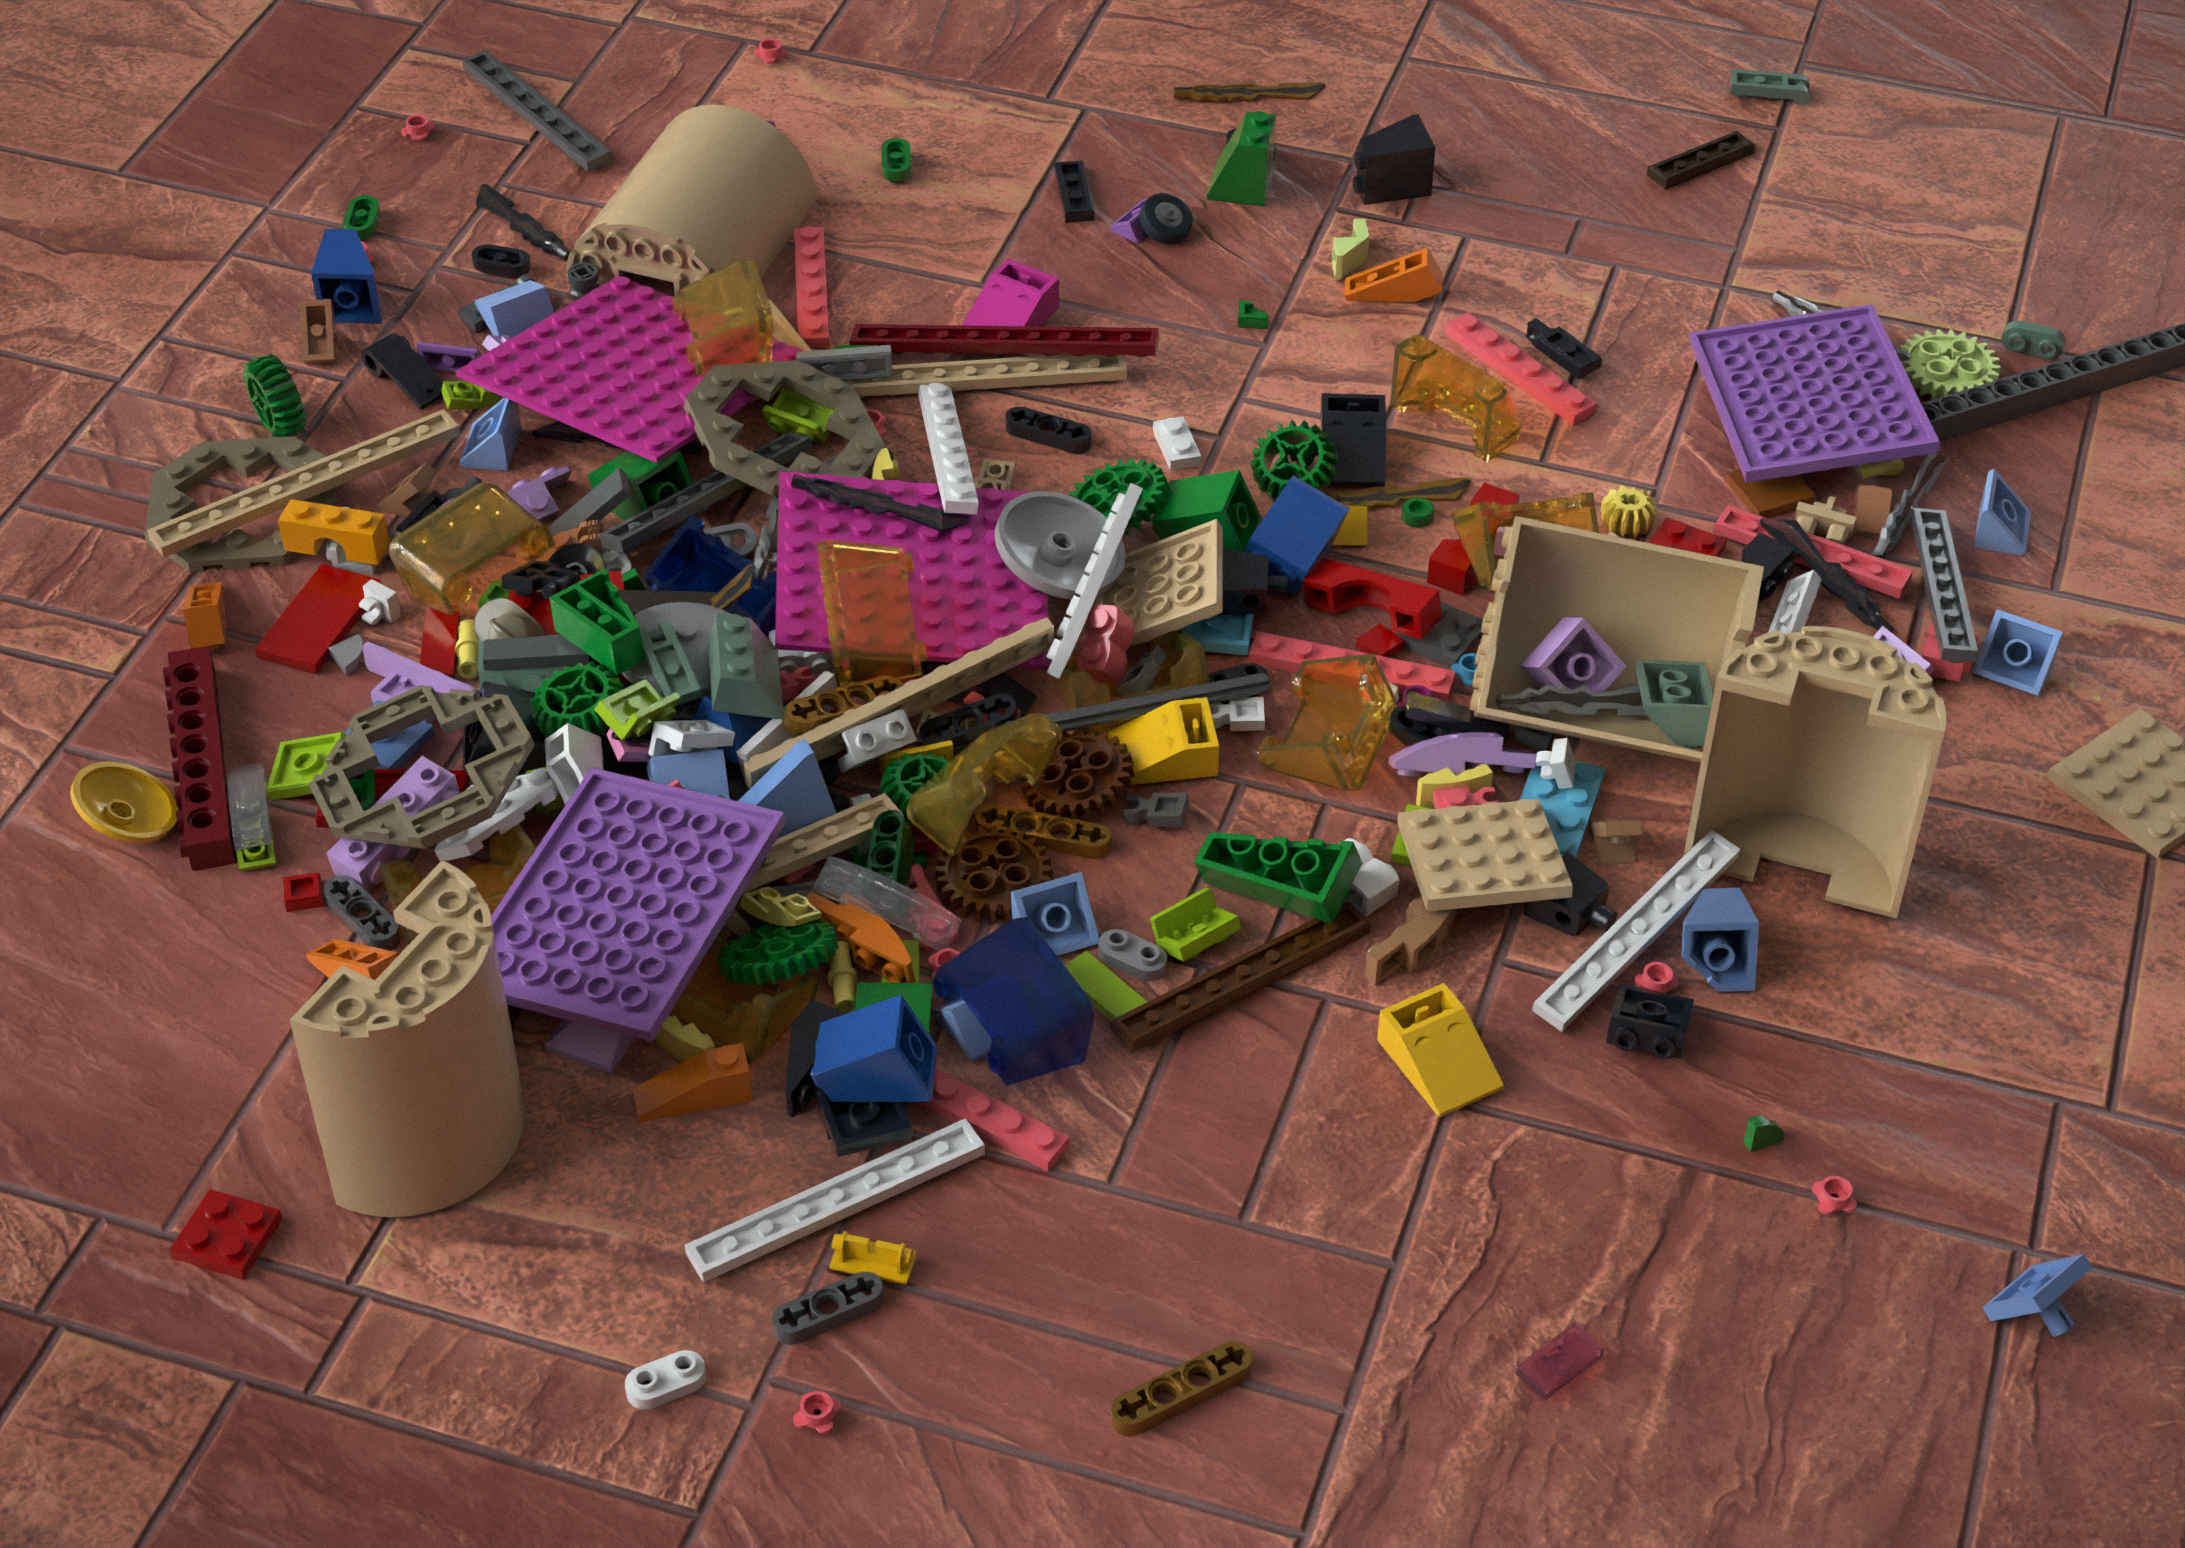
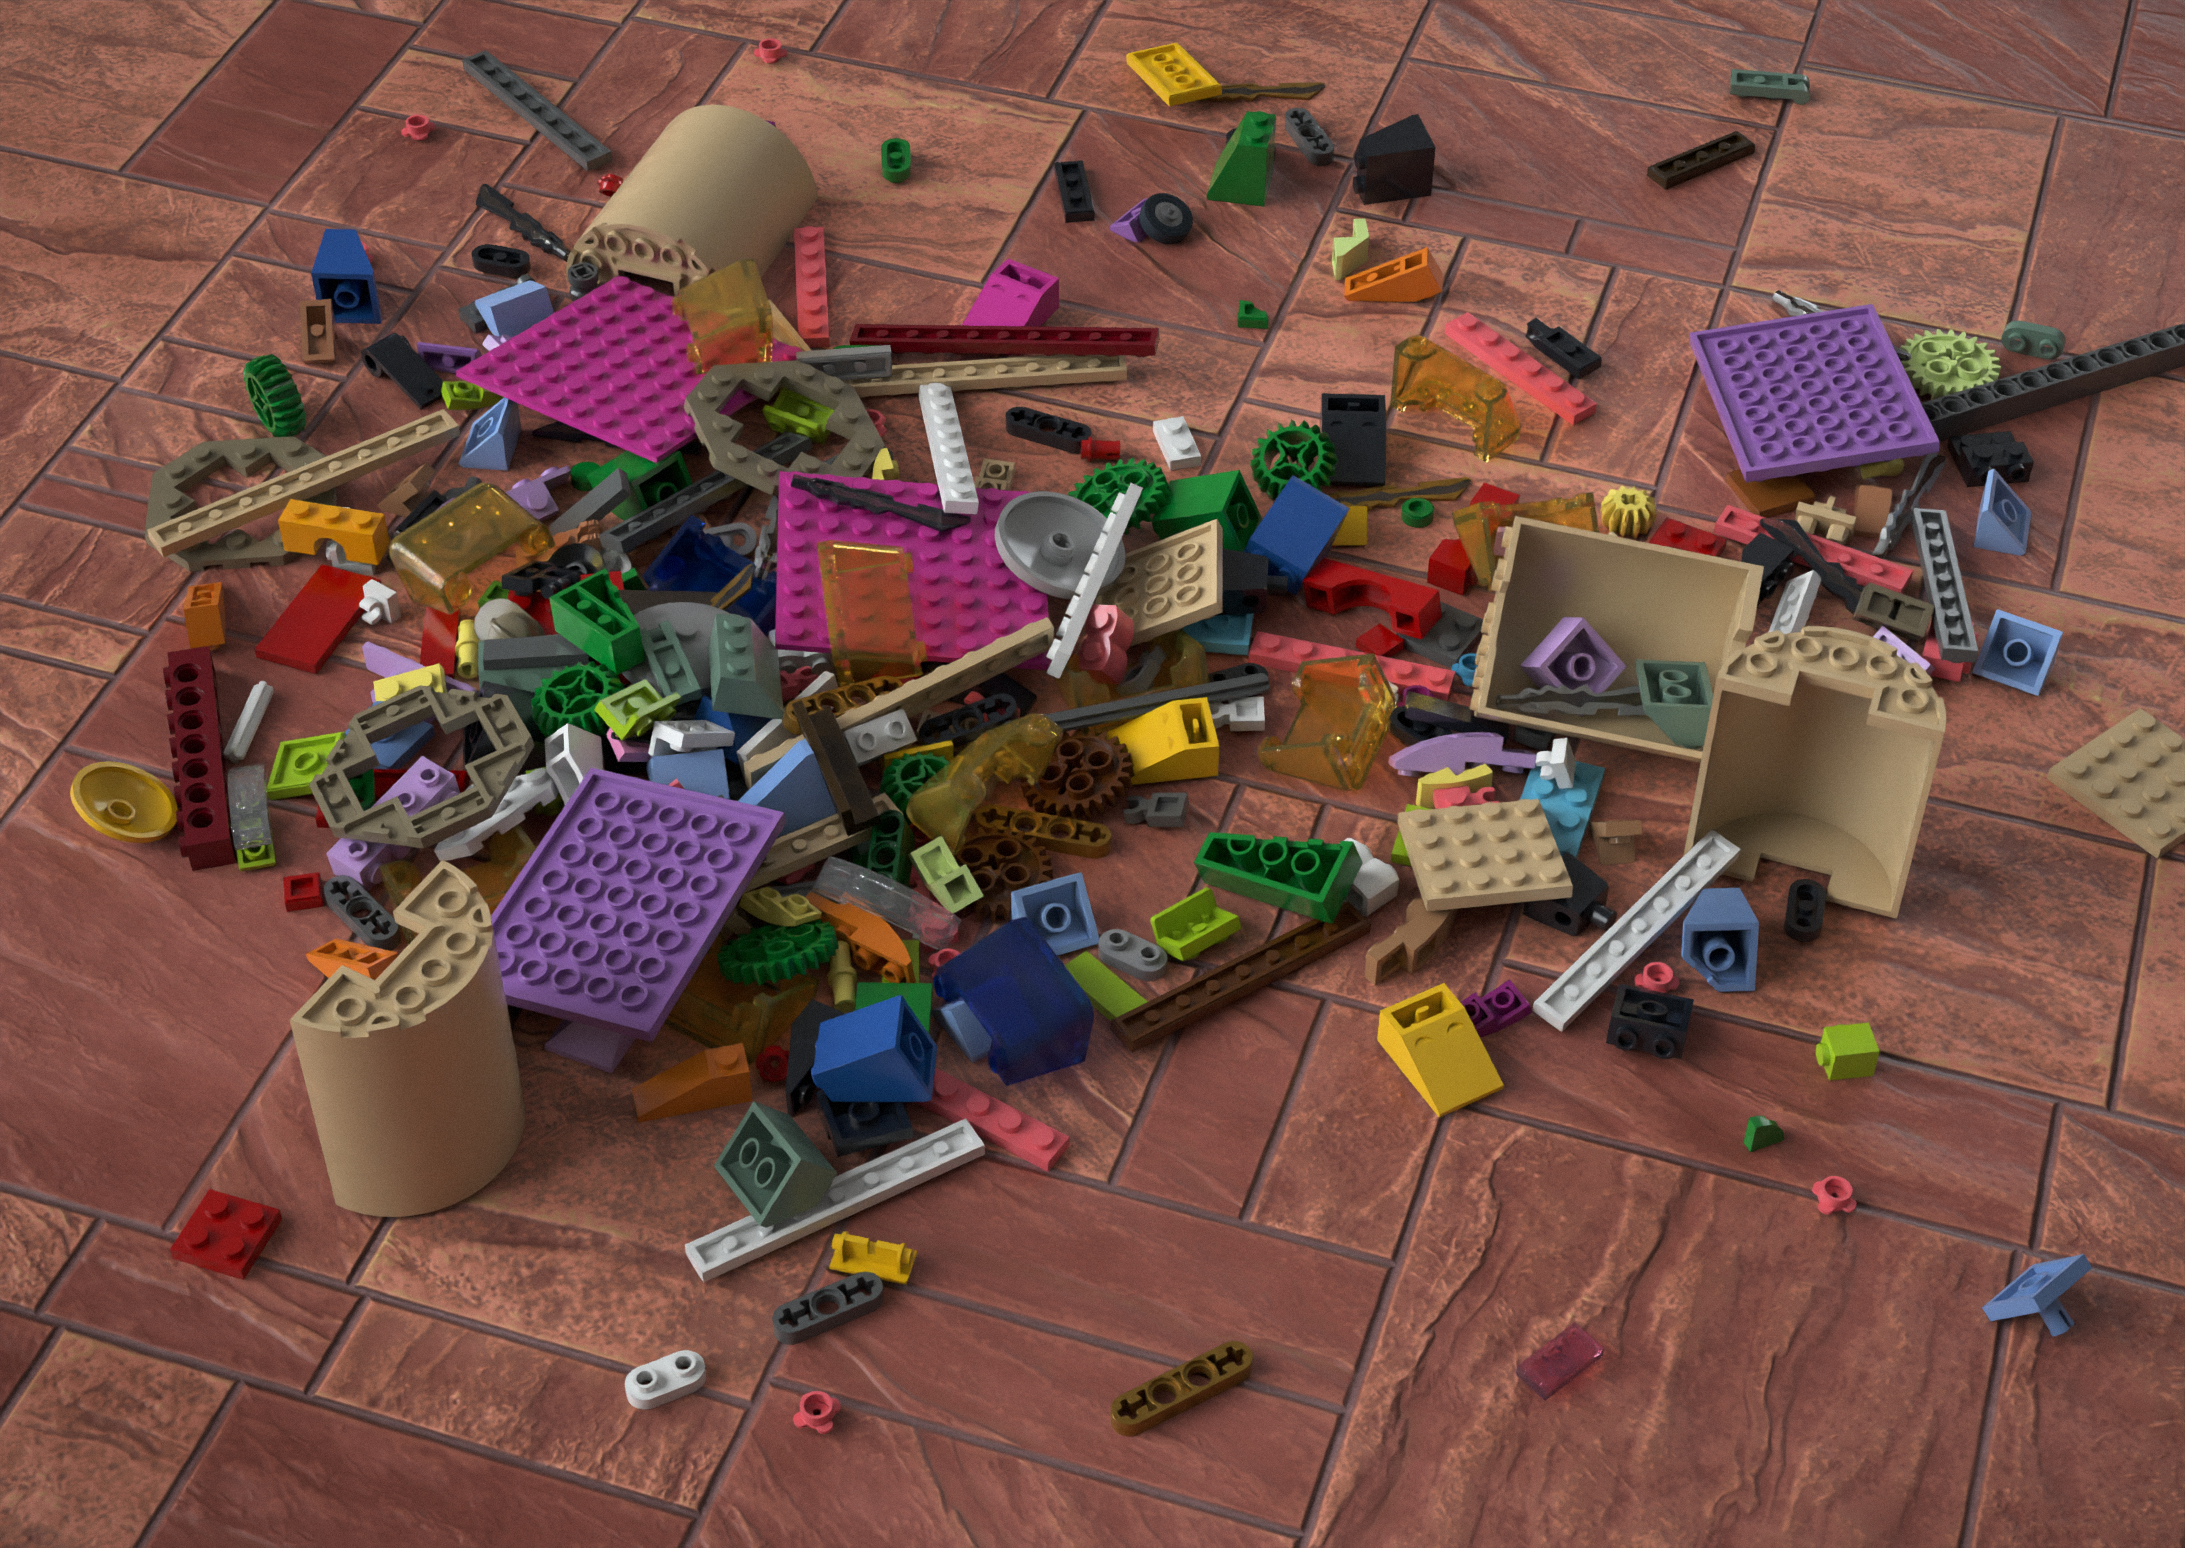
light grey tile [329,634,363,675] -> none
green plate [343,195,381,241] -> none
light yellow slope [654,1015,715,1062] -> none
none -> white axle [224,681,274,764]
none -> light yellow plate [373,663,447,701]
none -> green tile [570,462,600,491]
none -> red plate [597,174,623,197]
none -> sand green slope [714,1101,837,1228]
none -> red plate [756,1045,789,1082]
none -> dark brown fence [792,700,882,836]
none -> yellowish green slope [908,836,983,914]
none -> red pin [1081,437,1121,462]
none -> yellow tile [1126,42,1222,107]
none -> dark grey beam [1285,108,1334,166]
none -> magenta slope [1460,980,1532,1038]
none -> black plate [1784,879,1826,942]
none -> lime brick [1816,1022,1880,1081]
none -> dark tan brick [1852,583,1935,642]
none -> black plate [1947,431,2034,487]

